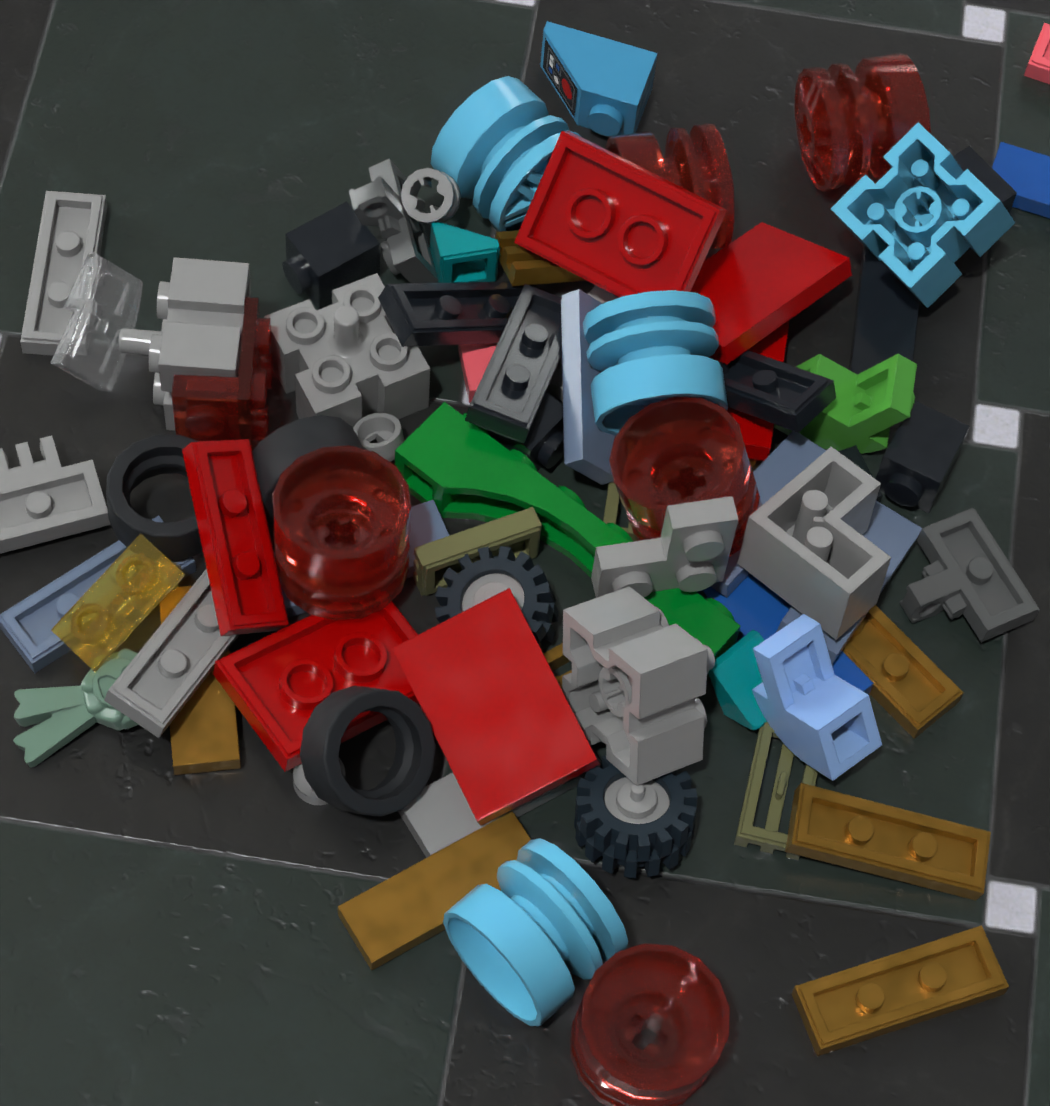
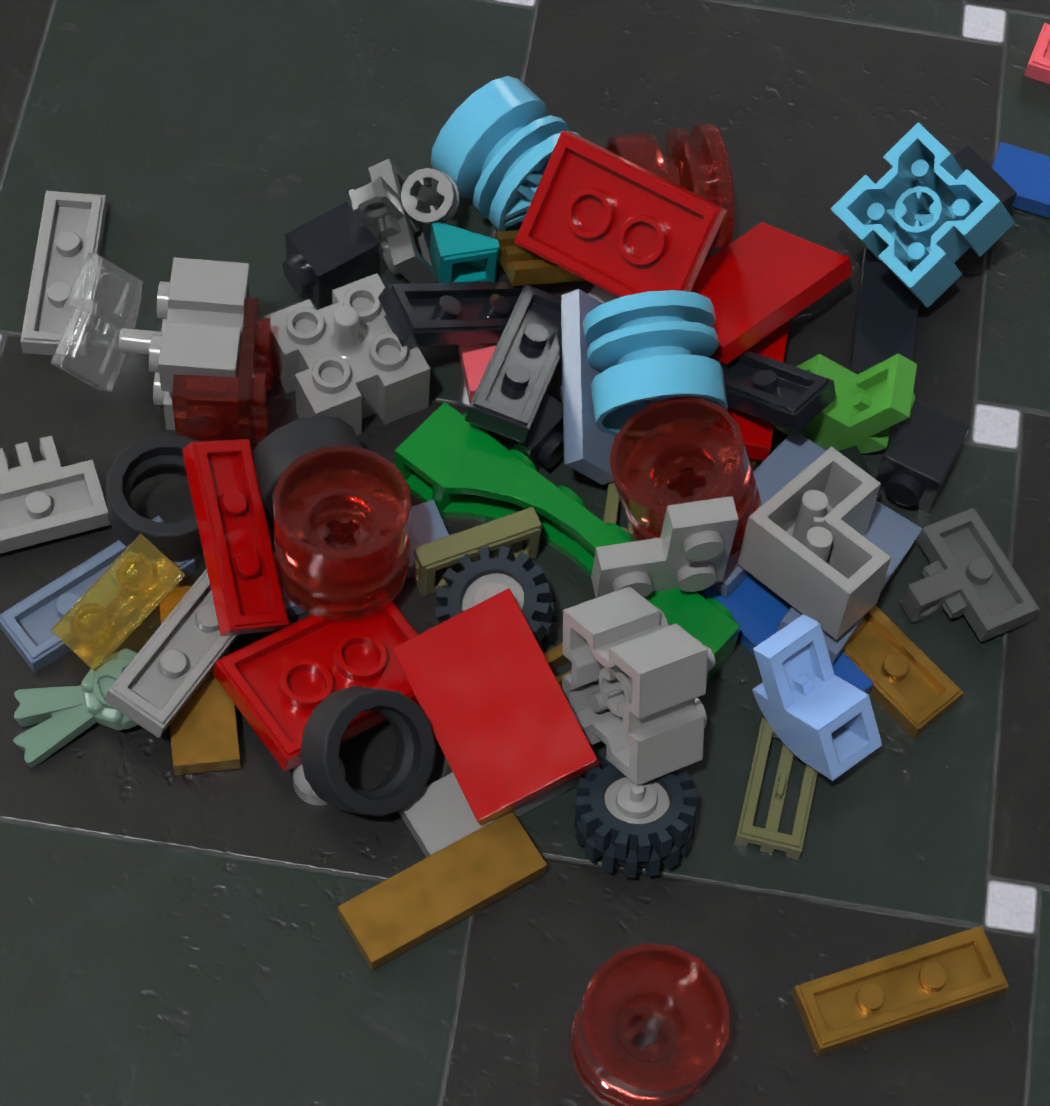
light grey hinge [353,413,404,468] -> none
medium azure wheel [443,838,629,1026] -> none
dark azure slope [540,21,658,141] -> none
teal slope [708,630,767,730] -> none
pearl gold tile [785,783,991,901] -> none
clear red wheel [795,52,931,192] -> none

